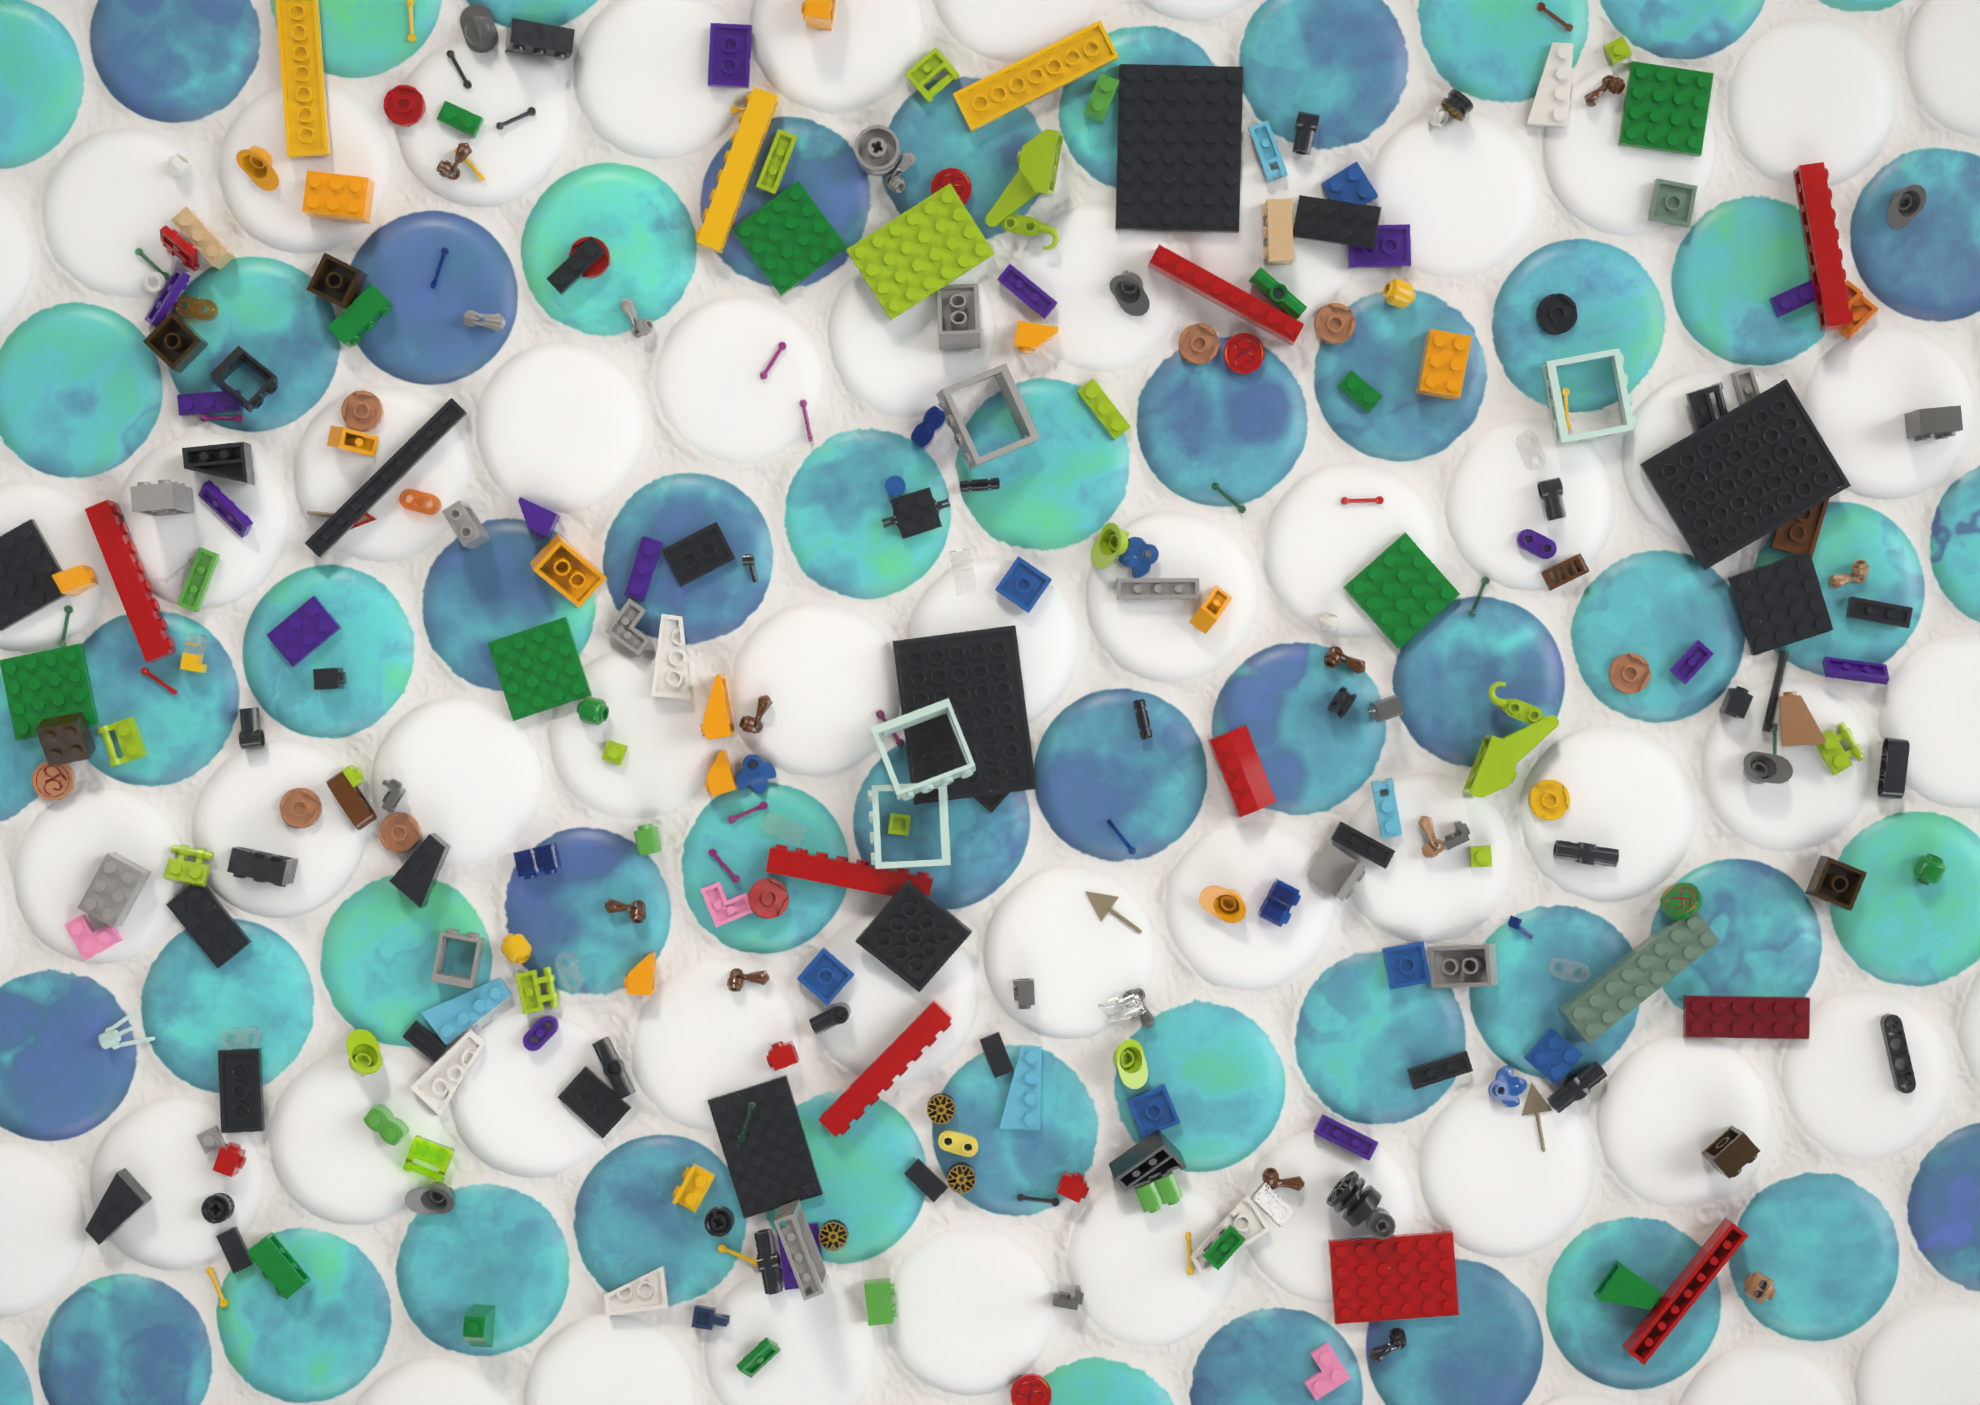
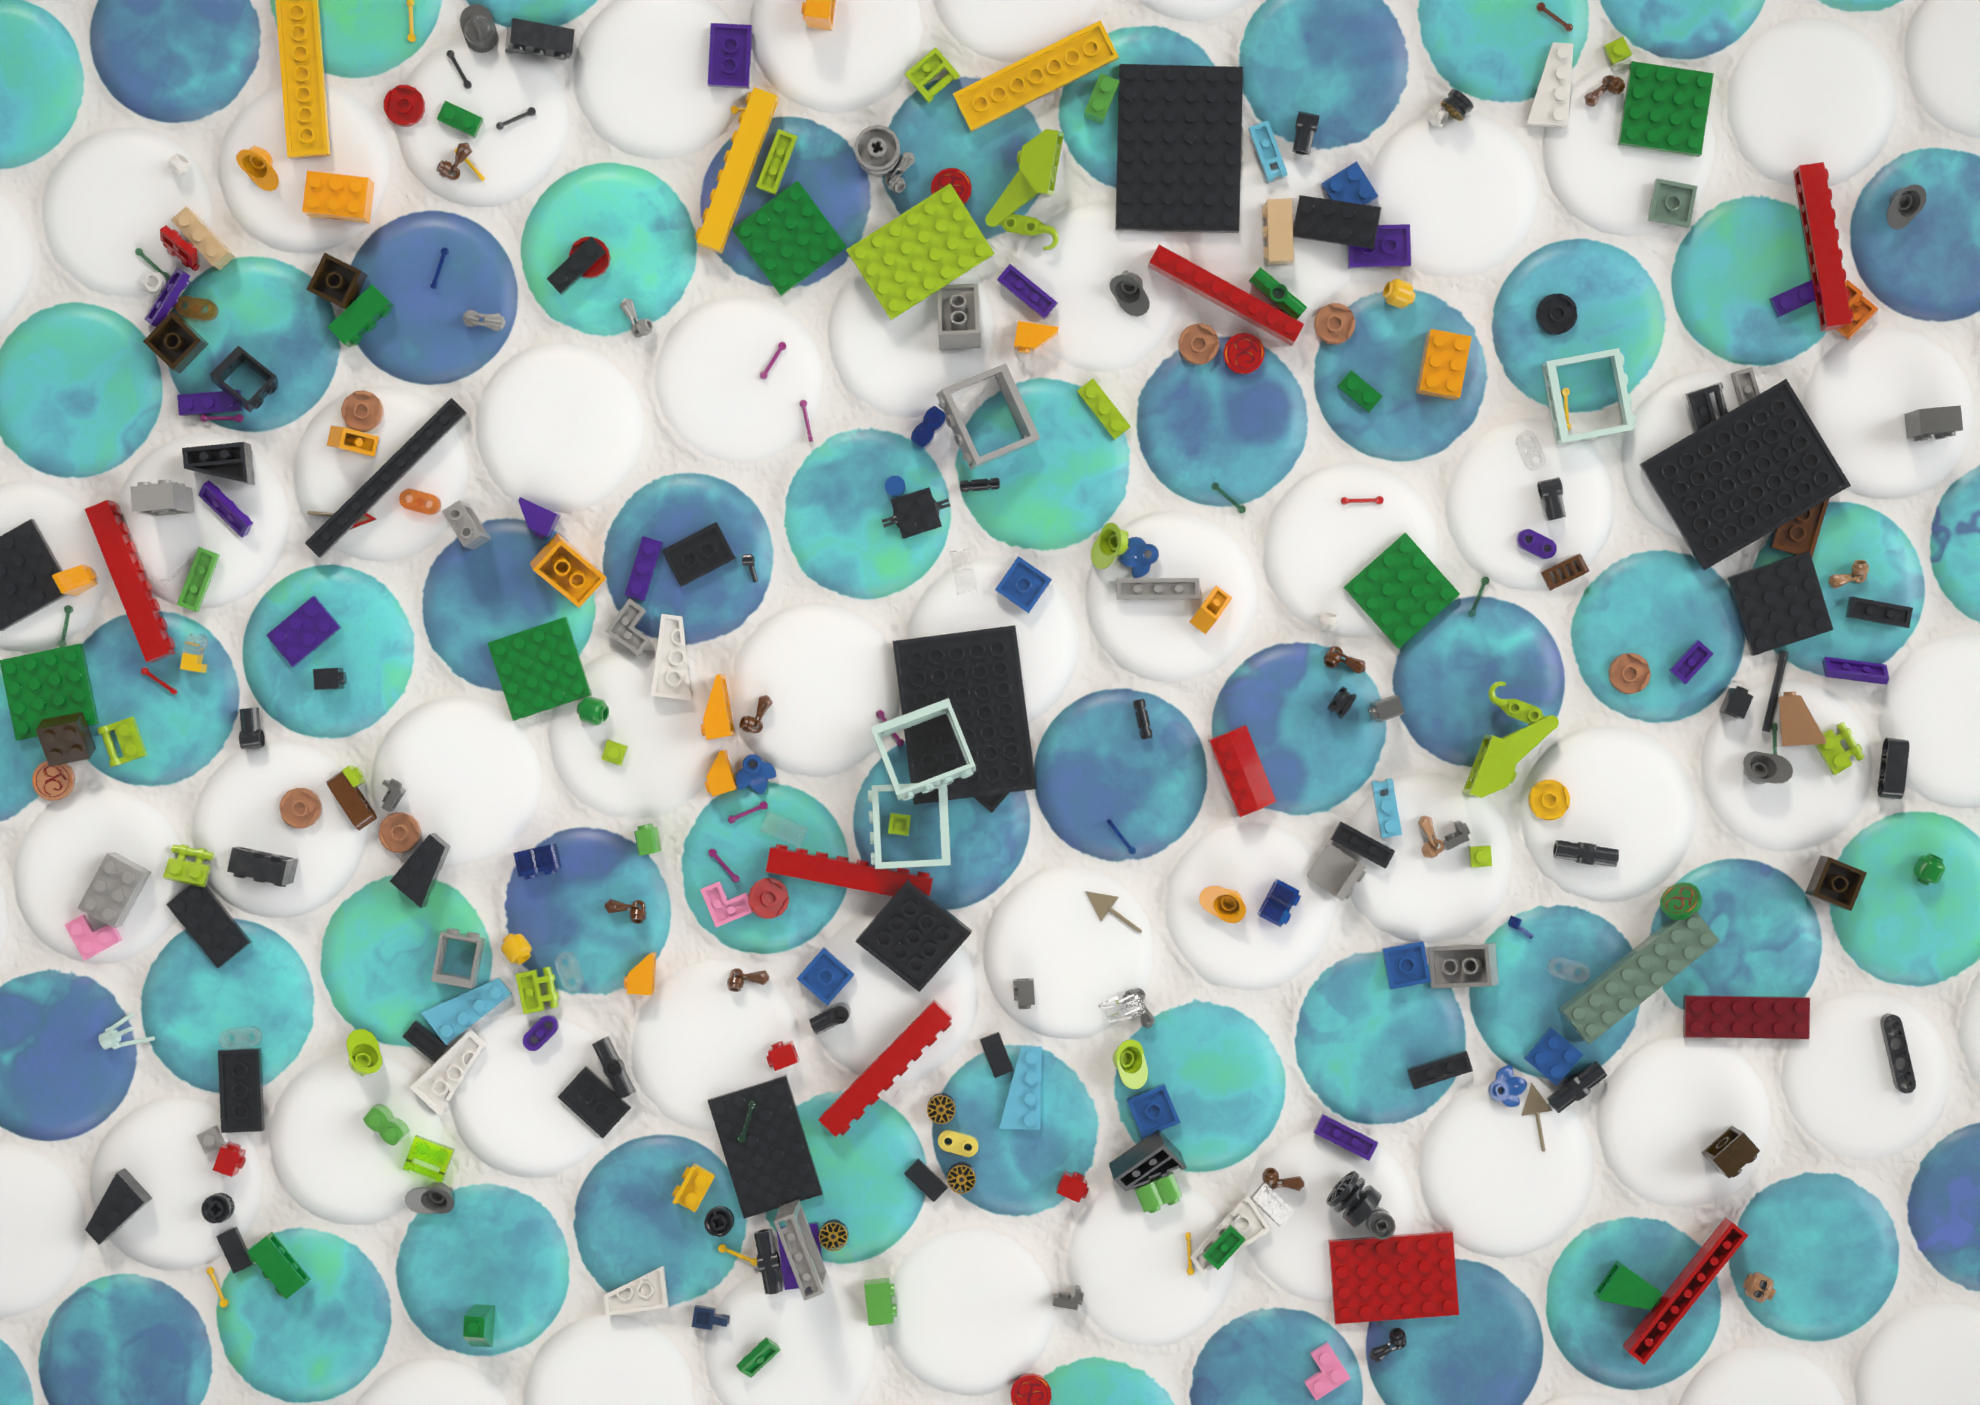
black hinge [1017,1194,1060,1206] -> none

